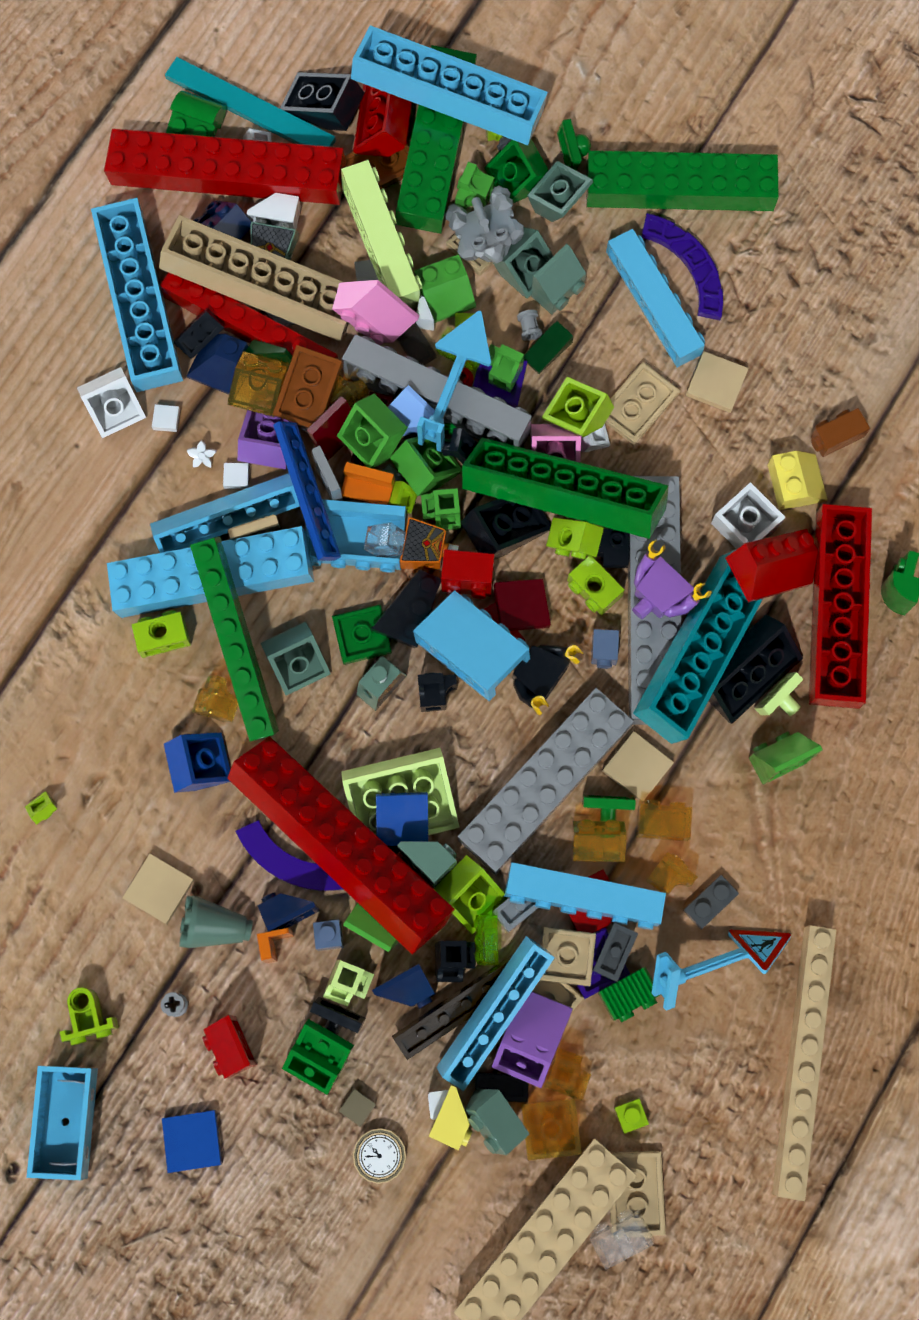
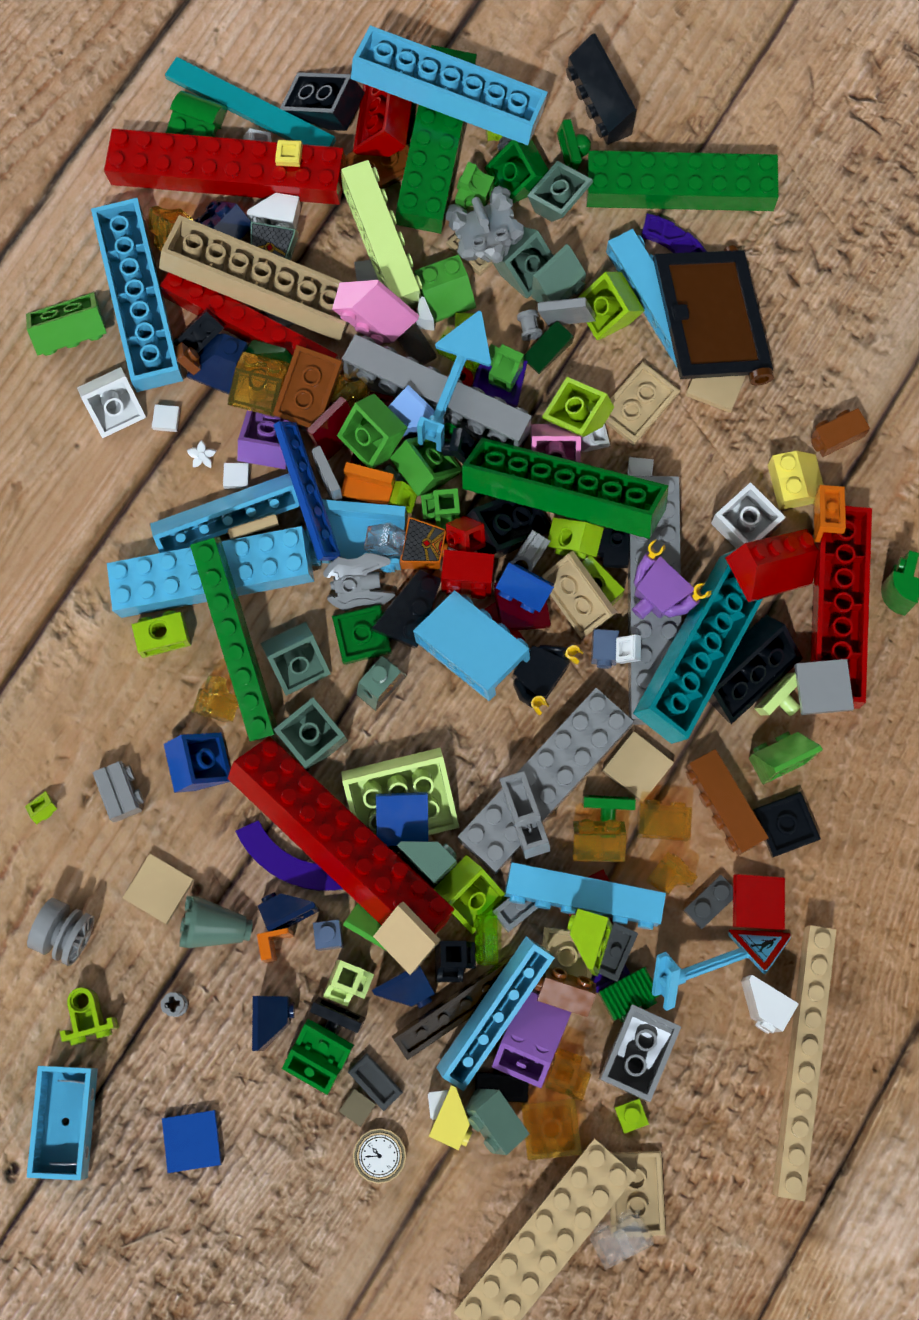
red slope [202,1015,257,1079] -> none
black brick [418,673,457,712] -> none
none -> bright green slope [26,292,107,356]
none -> light grey wheel [27,898,94,966]
none -> light grey brick [93,761,144,822]
none -> clear yellow brick [149,206,193,251]
none -> dark orange plate [175,342,201,375]
none -> dark blue slope [252,996,295,1051]
none -> sand green slope [273,697,348,769]
none -> light yellow tile [275,140,303,167]
none -> light grey piece [323,553,395,611]
none -> dark grey tile [348,1053,403,1111]
none -> tan tile [373,902,441,975]
none -> red brick [446,516,486,552]
none -> blue slope [496,561,555,613]
none -> light grey slope [500,771,550,859]
none -> light grey piece [512,530,551,572]
none -> brick [534,967,596,1018]
none -> light grey tile [538,297,595,326]
none -> tan tile [541,551,617,639]
none -> black slope [566,33,636,145]
none -> lime slope [567,909,613,976]
none -> lime slope [578,272,645,340]
none -> light grey slope [598,1004,681,1102]
none -> white tile [616,634,641,664]
none -> white tile [627,457,654,476]
none -> door [653,245,774,386]
none -> dark orange brick [686,749,769,856]
none -> red tile [733,874,785,930]
none -> white slope [741,975,799,1034]
none -> black tile [752,792,821,858]
none -> light grey tile [794,659,854,715]
none -> orange panel [814,485,846,542]

